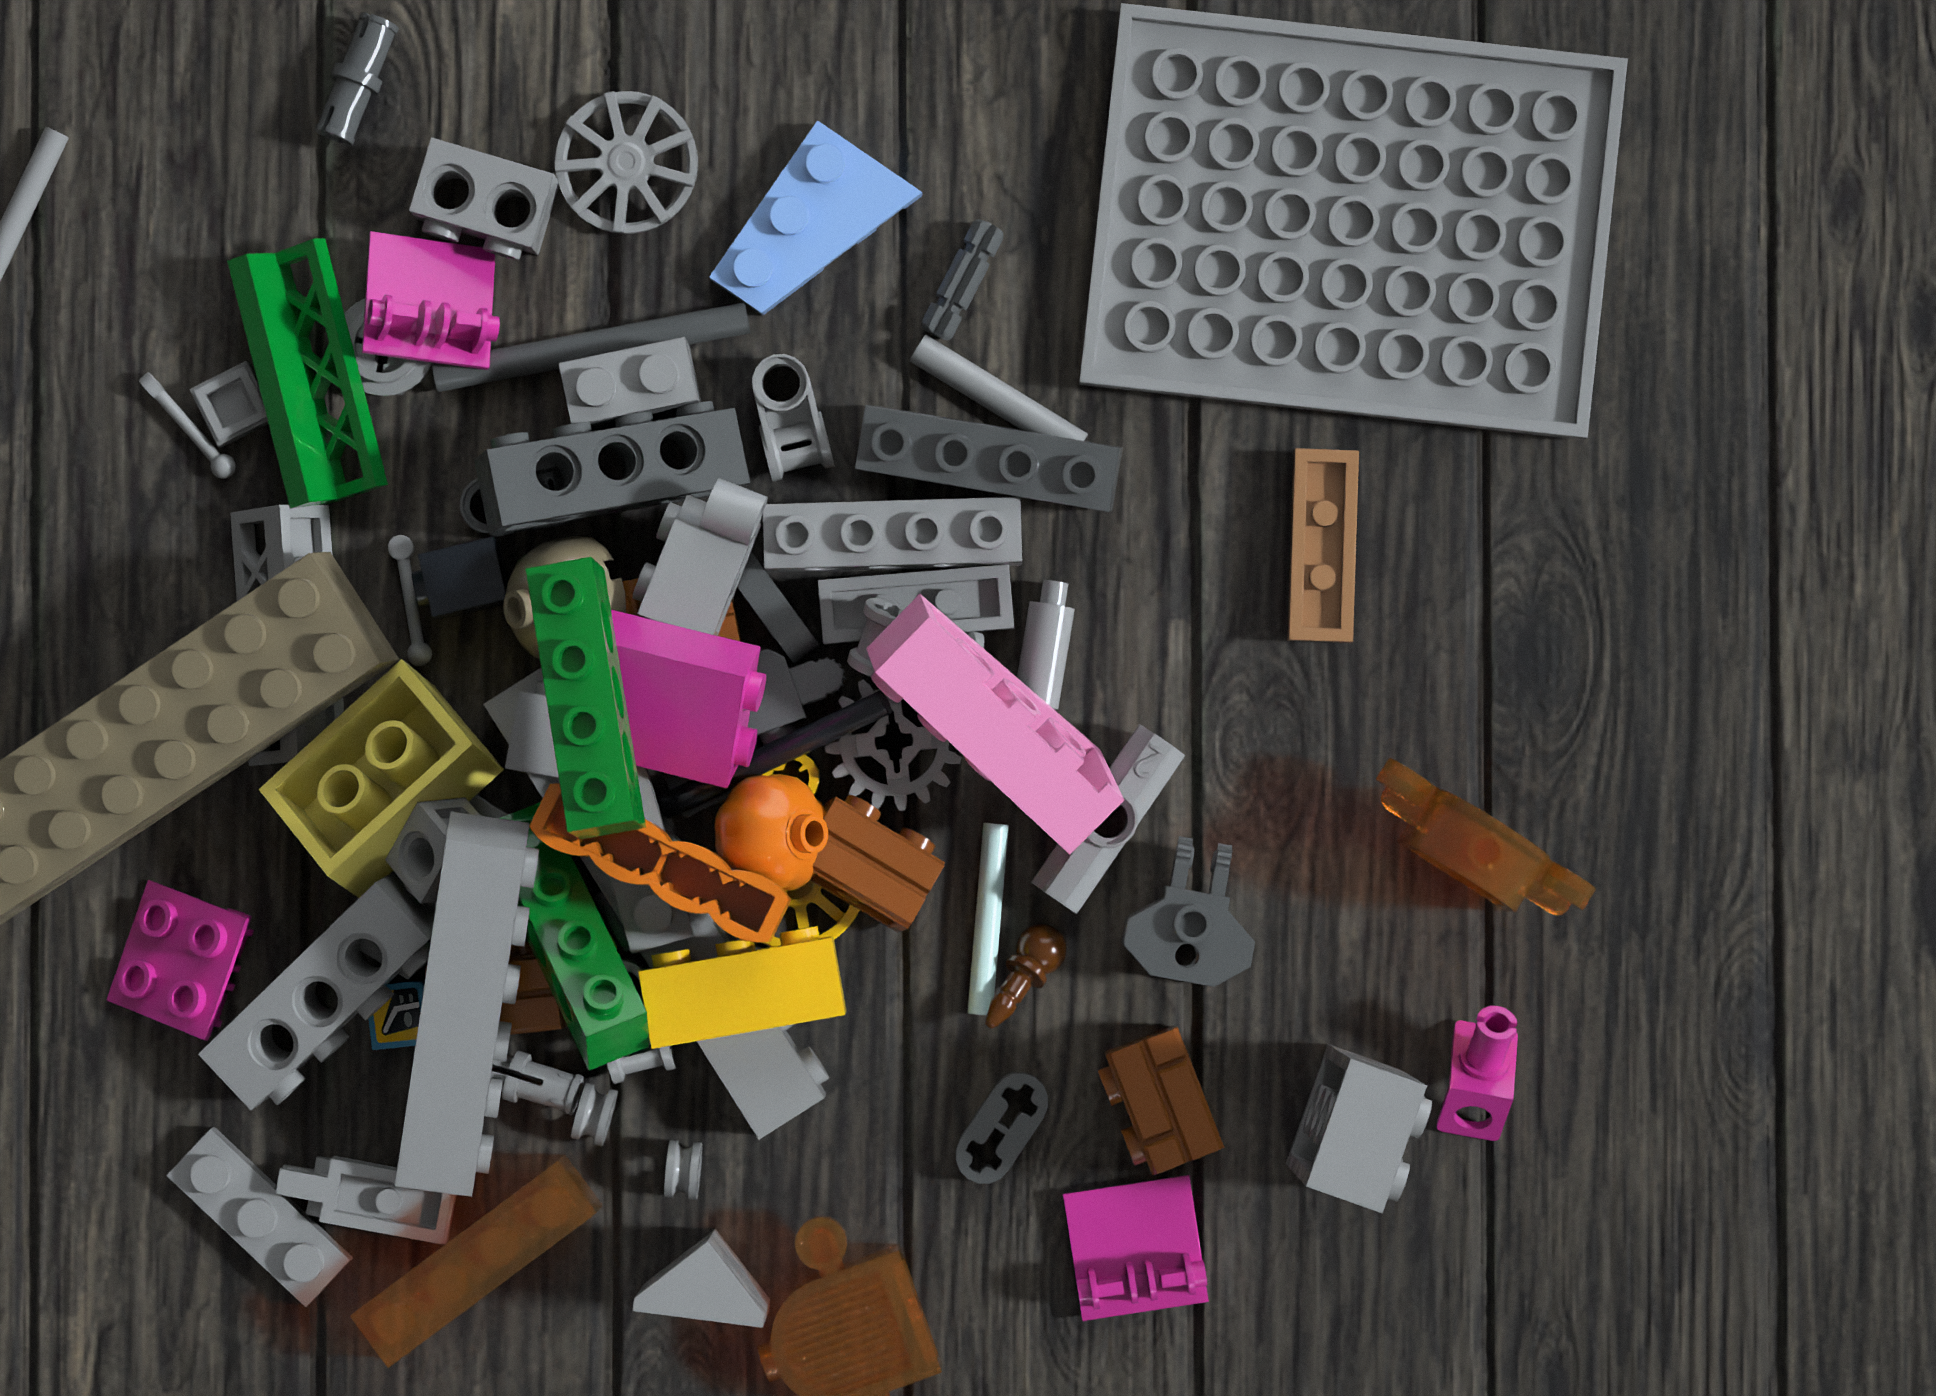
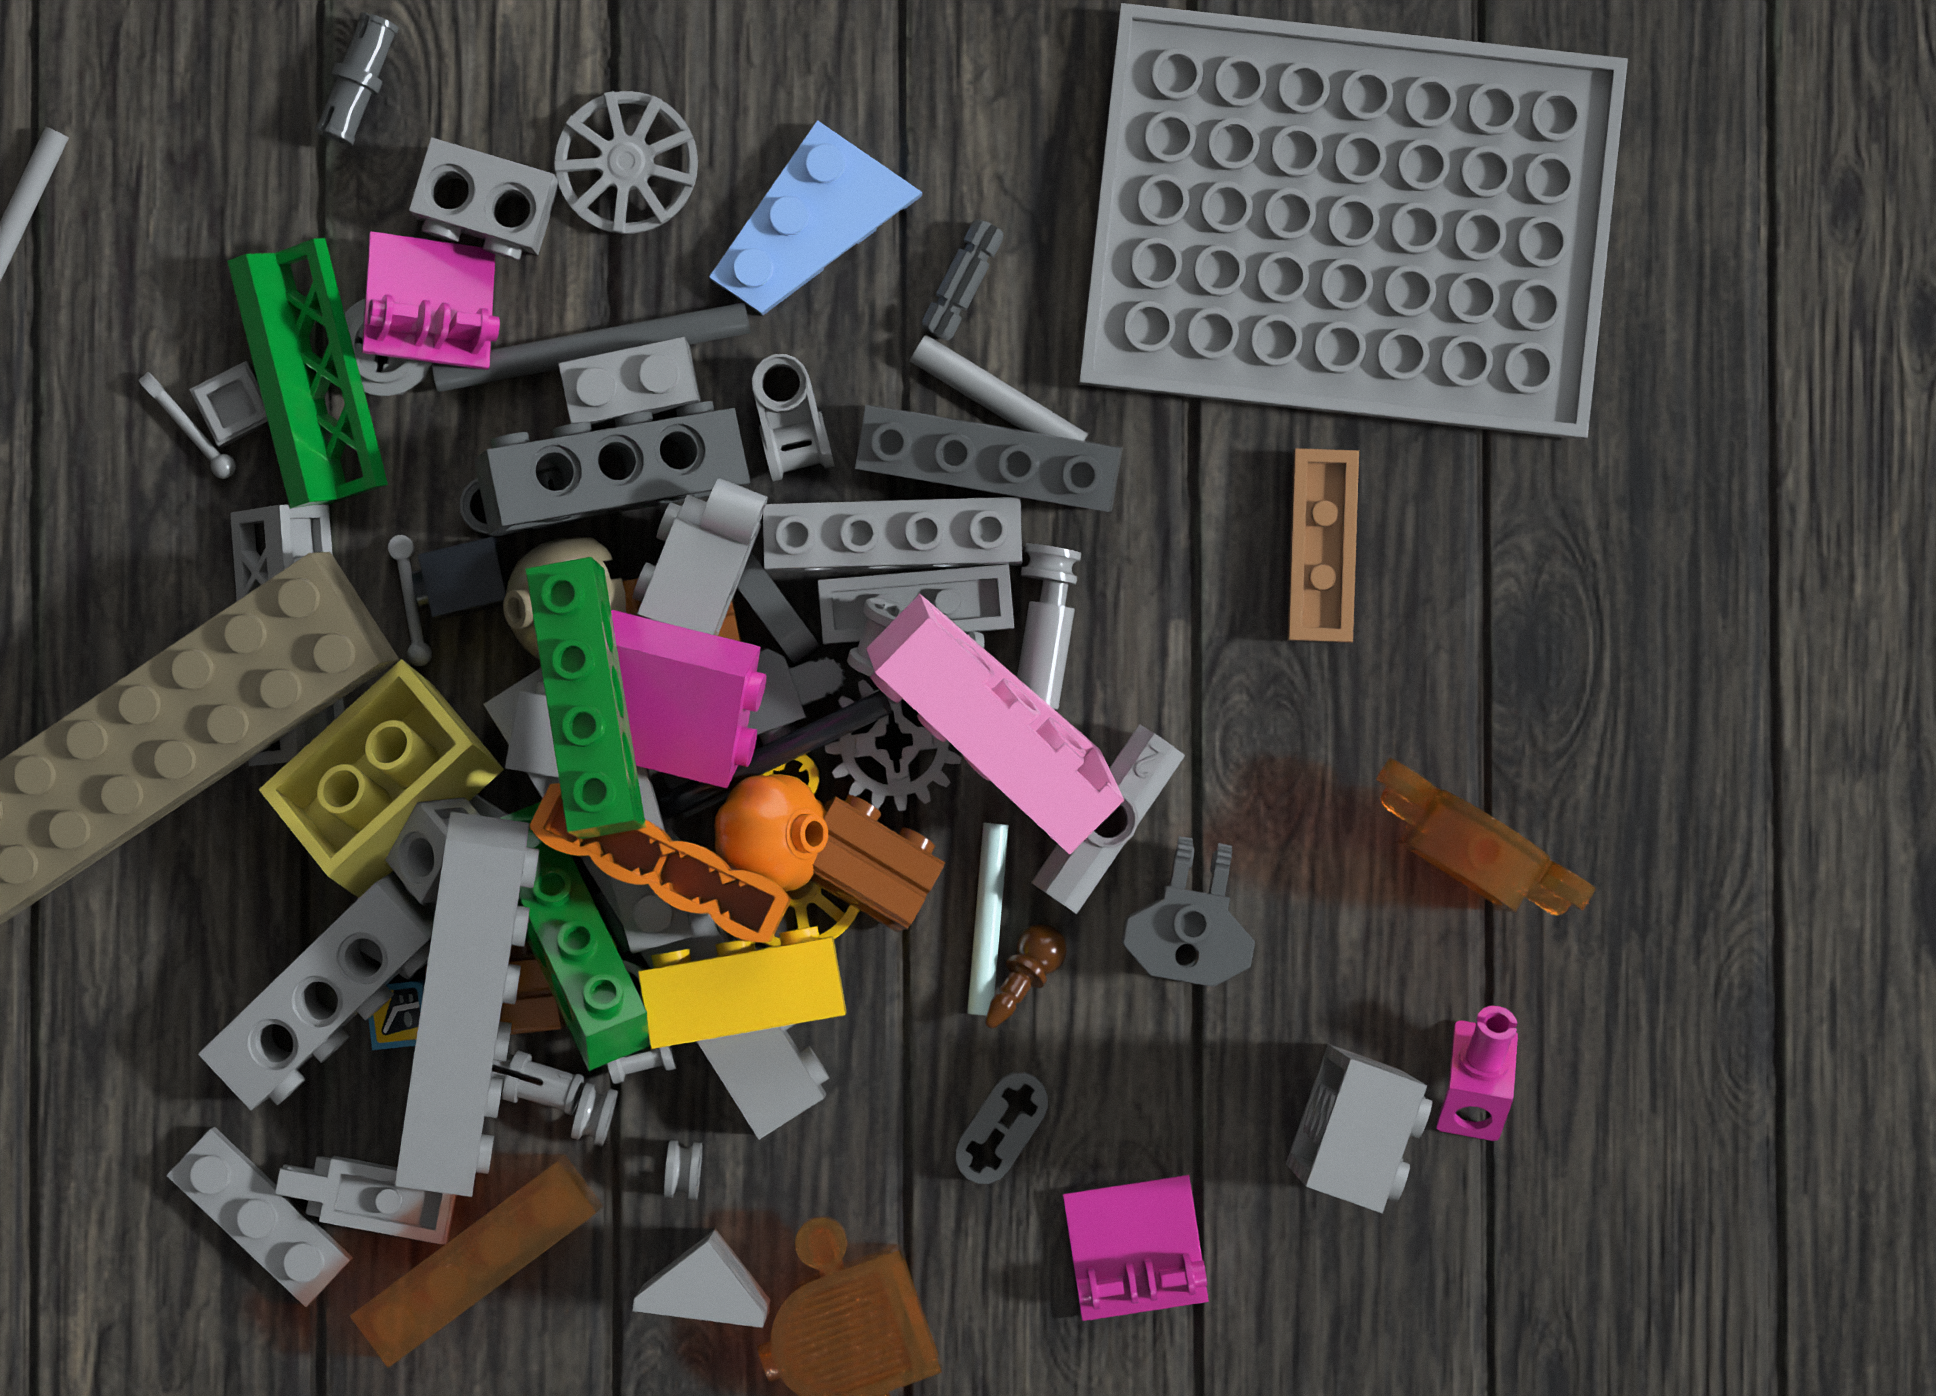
dark pink hinge [107,880,254,1041] -> none
dark orange brick [1098,1025,1224,1175] -> none
none -> light grey bush [1021,543,1081,585]

